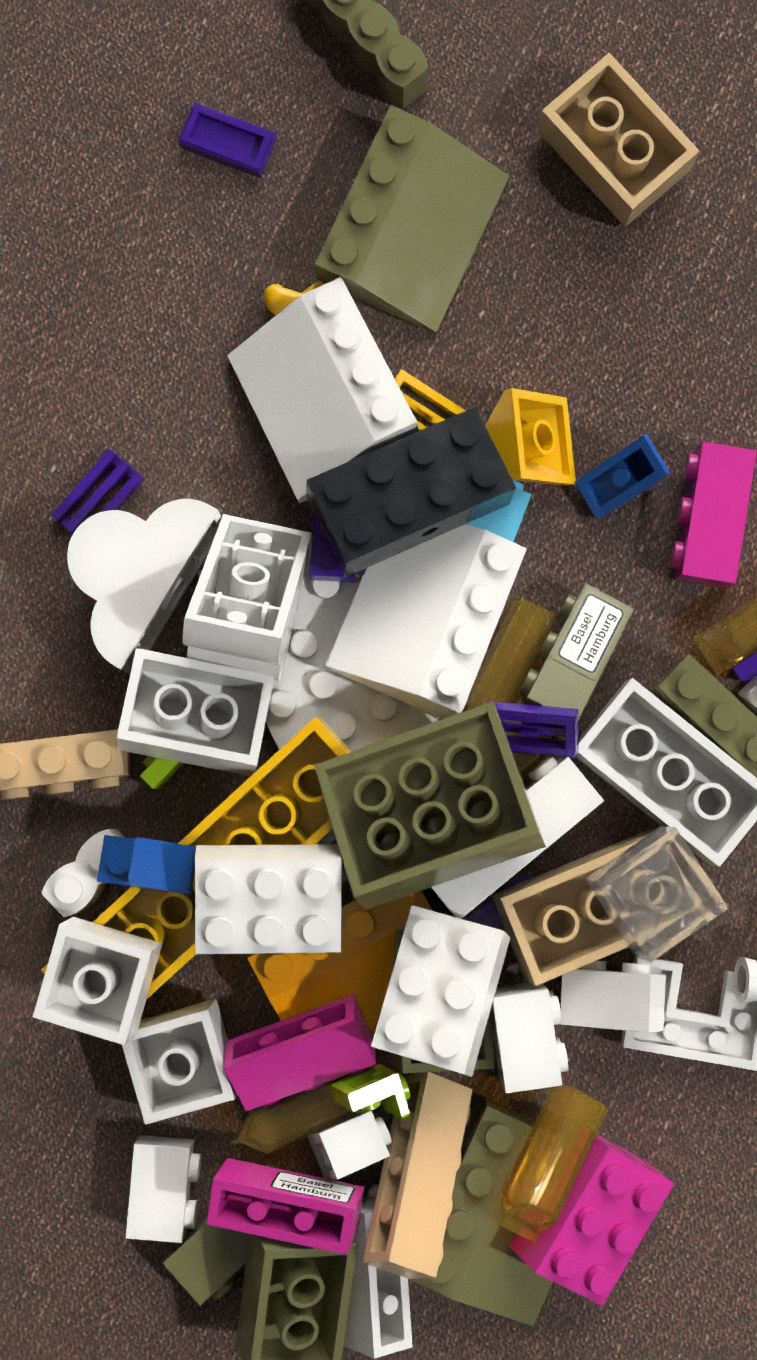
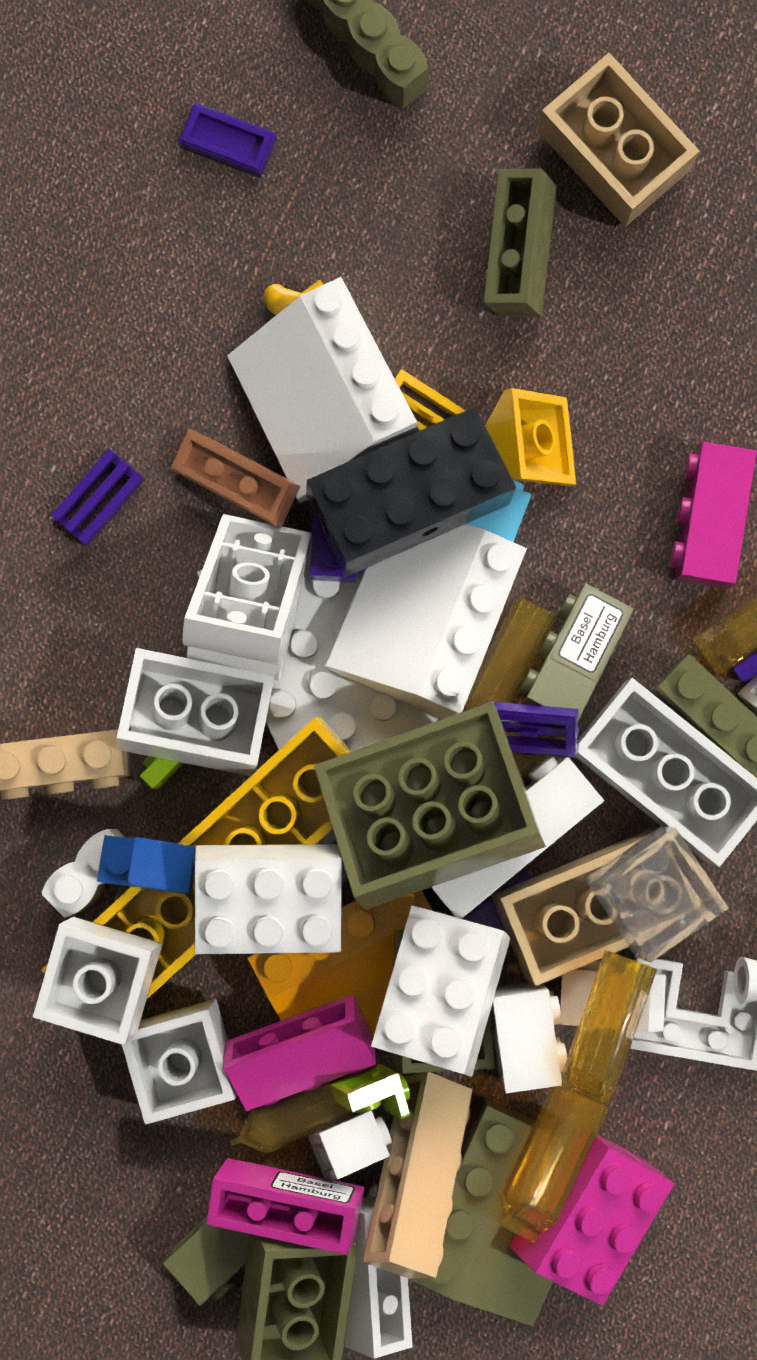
white brick [67,499,222,674] -> none
white brick [126,1135,201,1243] -> none
olive slope [315,105,510,334] -> none
blue slope [574,434,670,520] -> none
none -> nougat tile [170,428,300,527]
none -> olive brick [484,168,557,317]
none -> clear yellow piece [558,950,657,1115]

